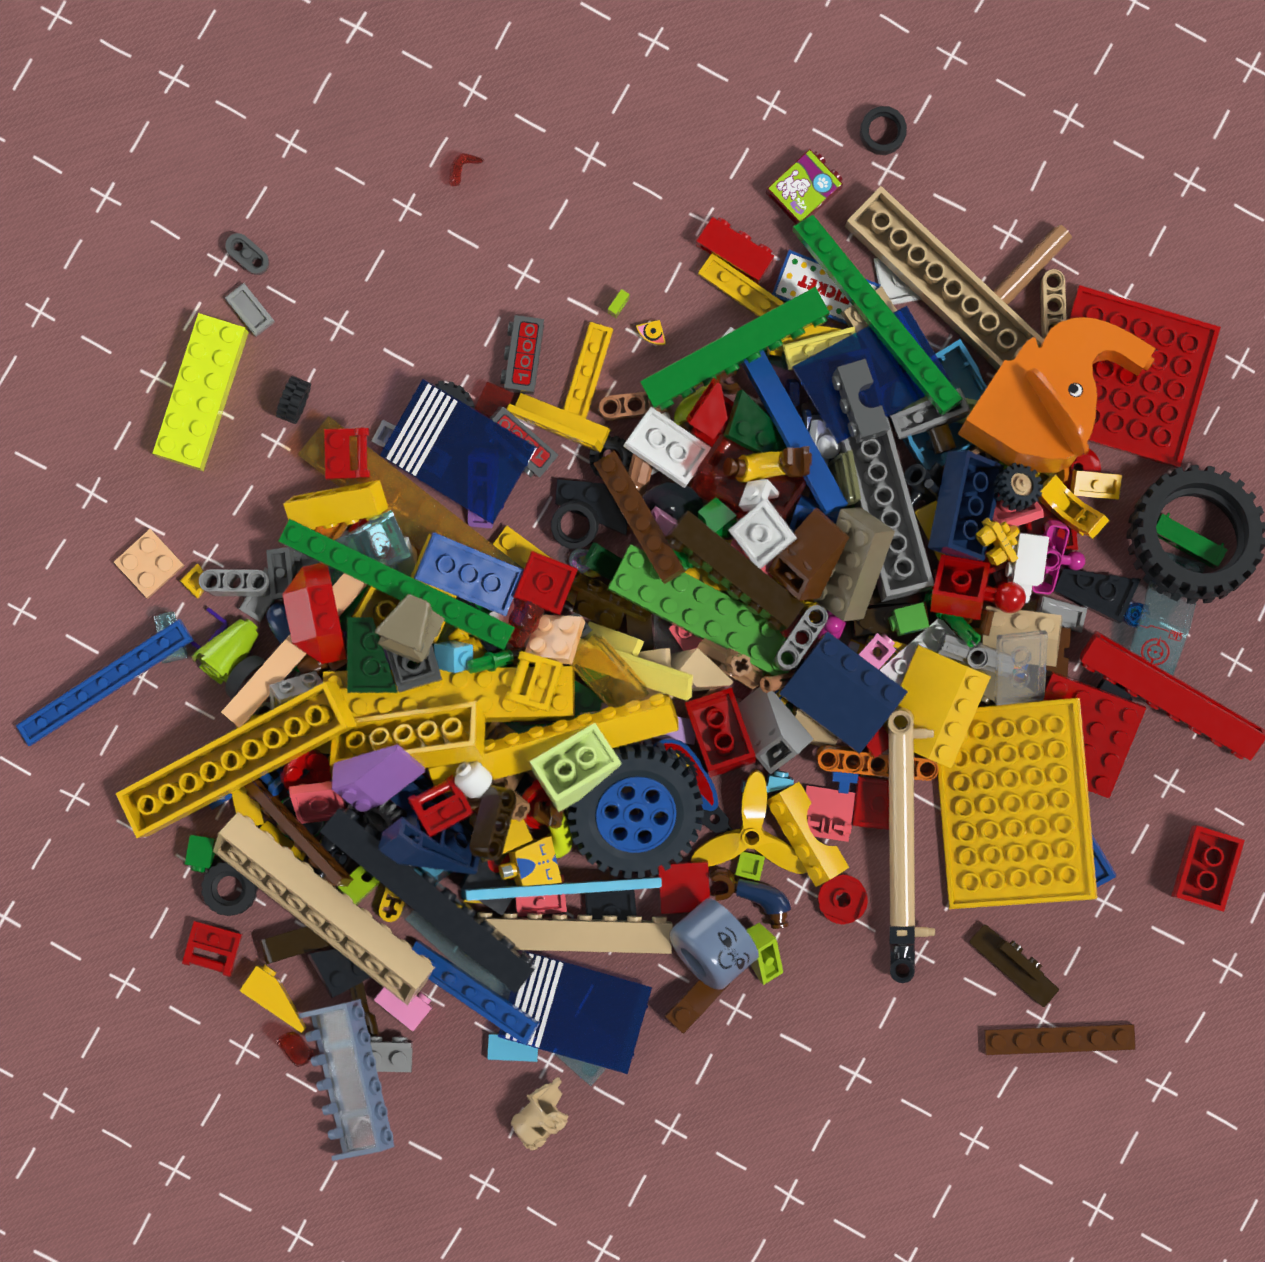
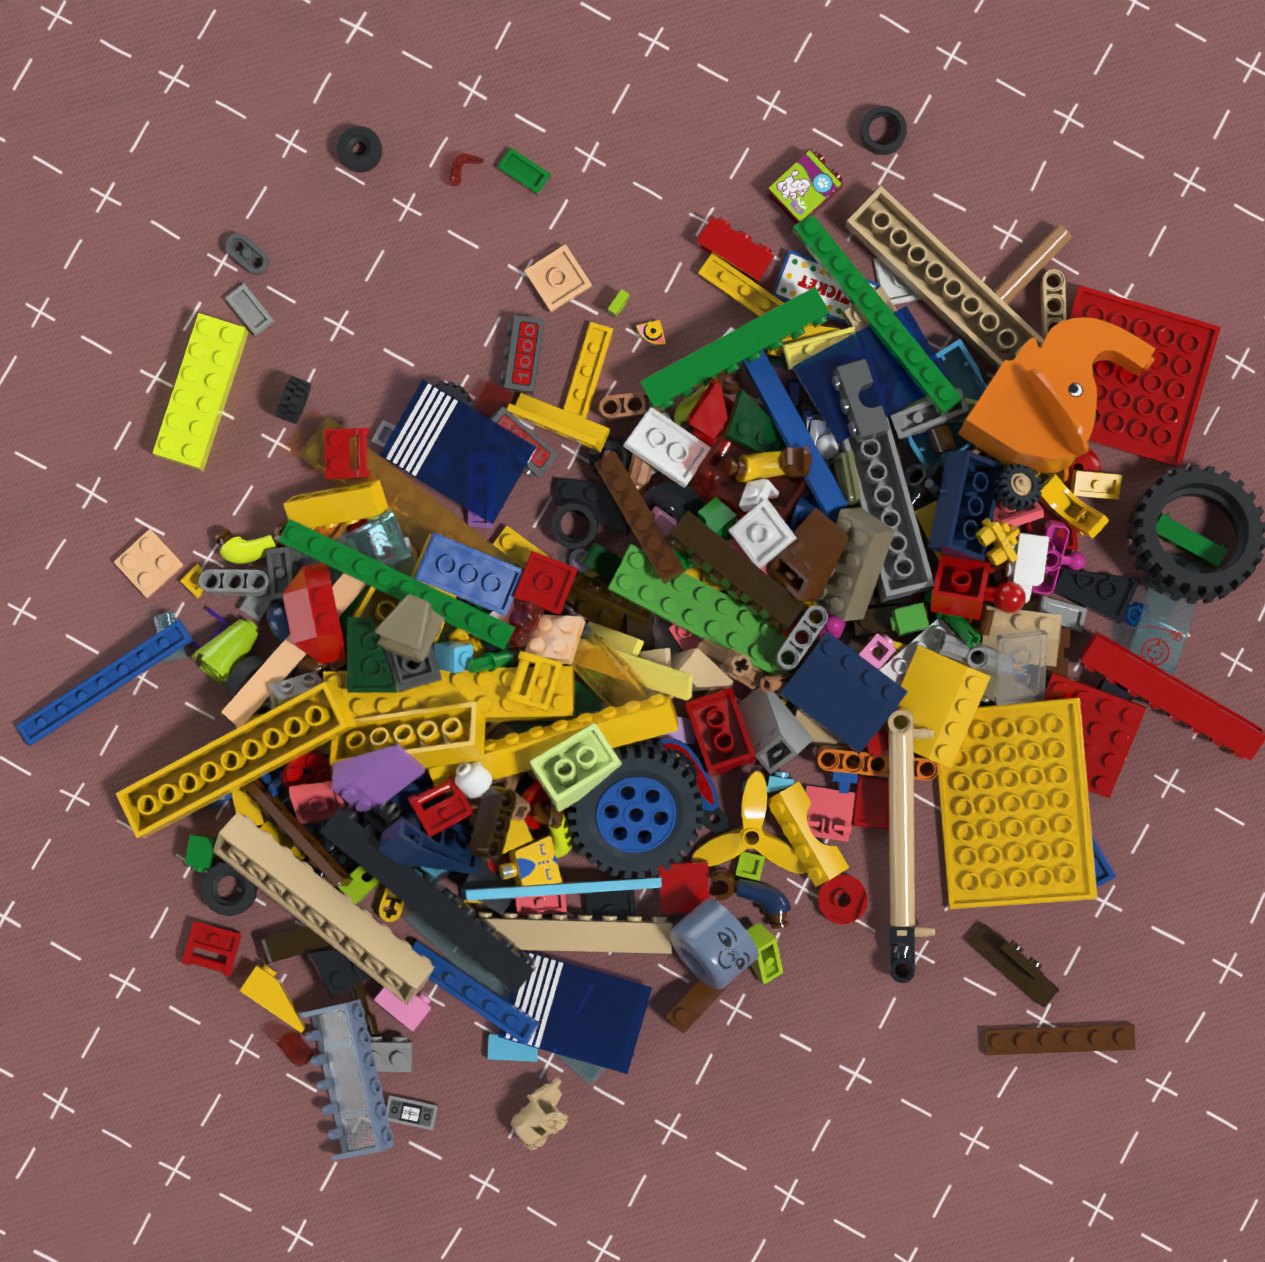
red brick [1171,825,1245,912] -> none
none -> neon yellow piece [214,519,288,564]
none -> black tyre [337,126,382,173]
none -> tile [387,1095,438,1131]
none -> green tile [497,147,551,196]
none -> light nougat plate [524,244,592,313]

